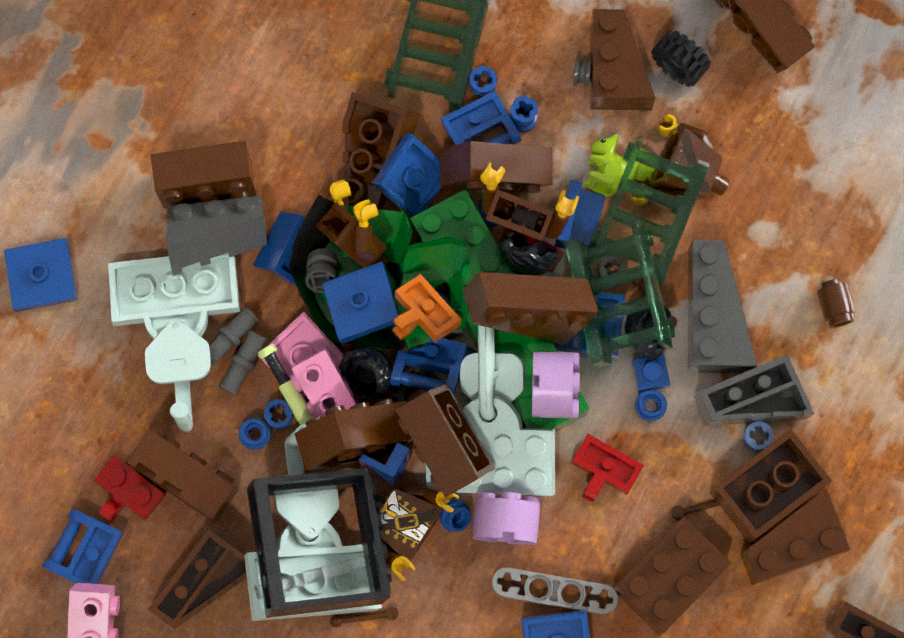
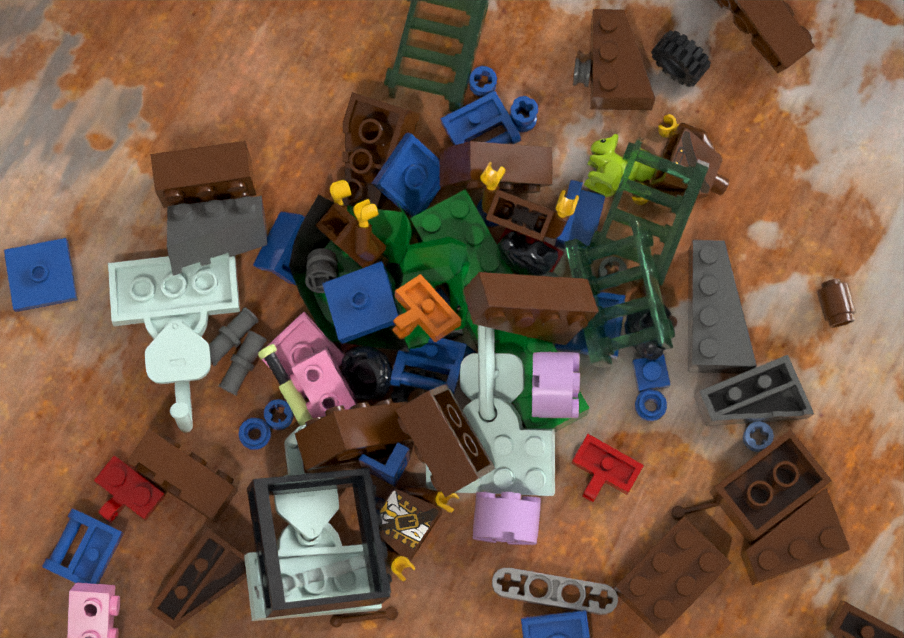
blue plate [440,500,471,532] -> none

